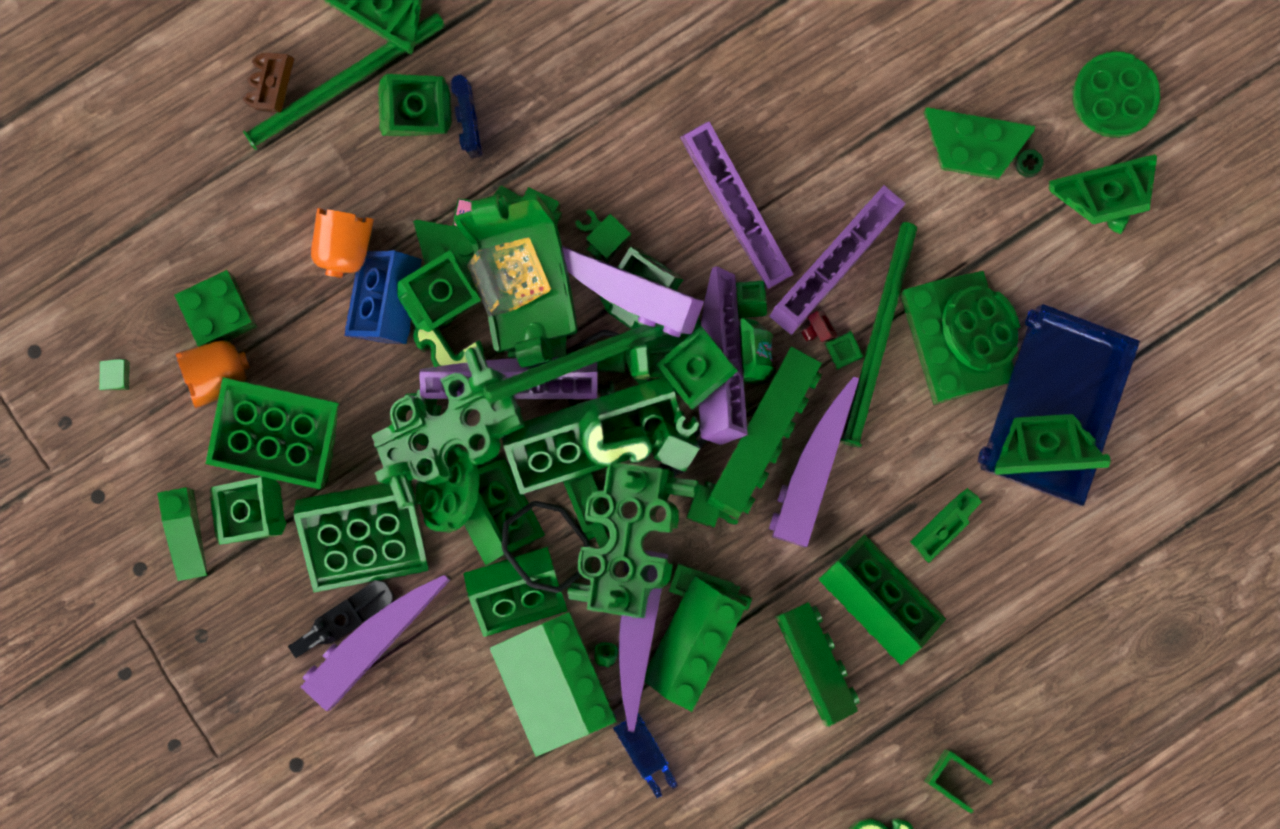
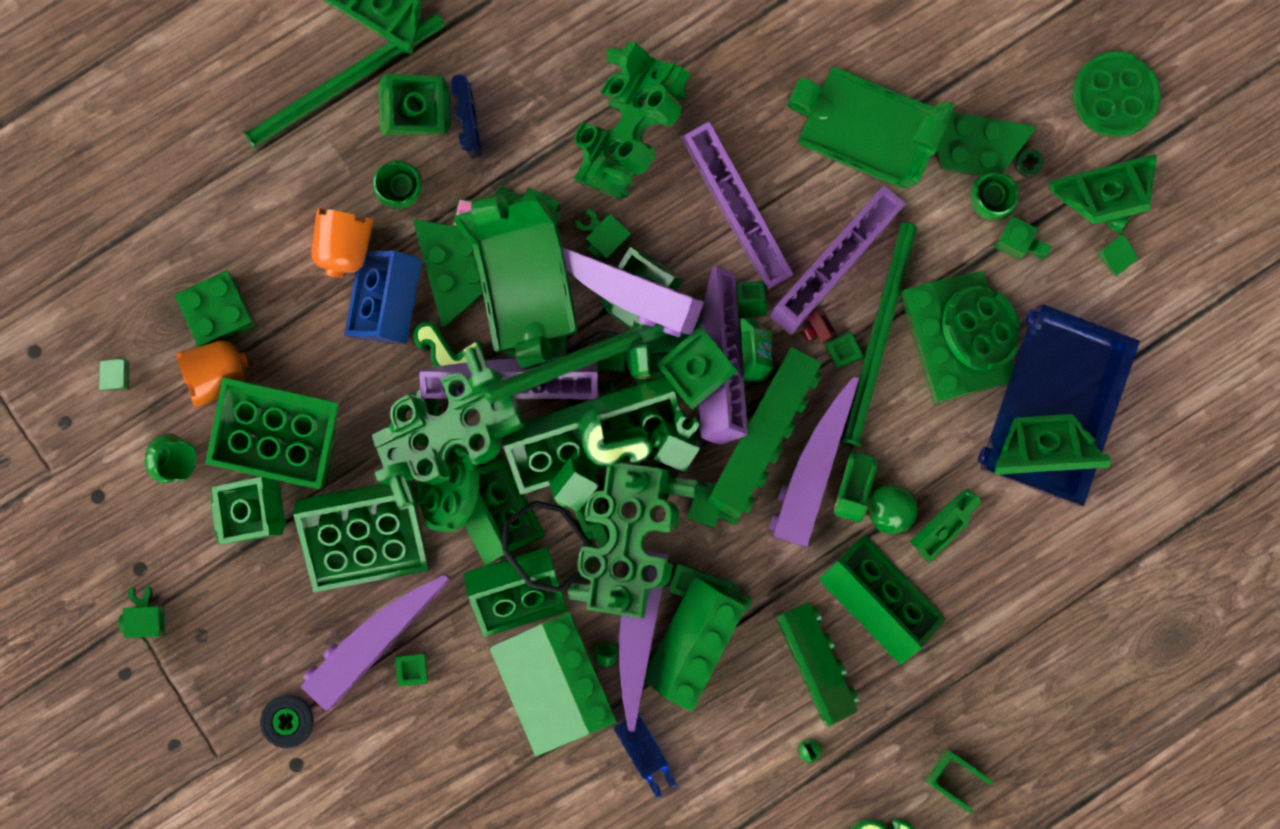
green slope [157,487,208,581] -> none
reddish brown plate [242,53,295,113] -> none
black piece [288,580,394,659] -> none
green slope [398,250,483,332] -> none
clear slope [467,237,551,317] -> none
none -> green brick [119,586,166,638]
none -> green hair [144,433,197,483]
none -> black bush [260,695,314,749]
none -> green hair [373,160,423,210]
none -> green plate [395,654,428,687]
none -> brick [550,457,599,511]
none -> green gear [574,41,691,201]
none -> green panel [786,67,954,189]
none -> green hinge [798,738,822,763]
none -> green animal [833,452,878,523]
none -> green hair [866,484,918,535]
none -> green hair [969,171,1020,221]
none -> green brick [994,216,1052,261]
none -> green slope [1097,233,1138,277]

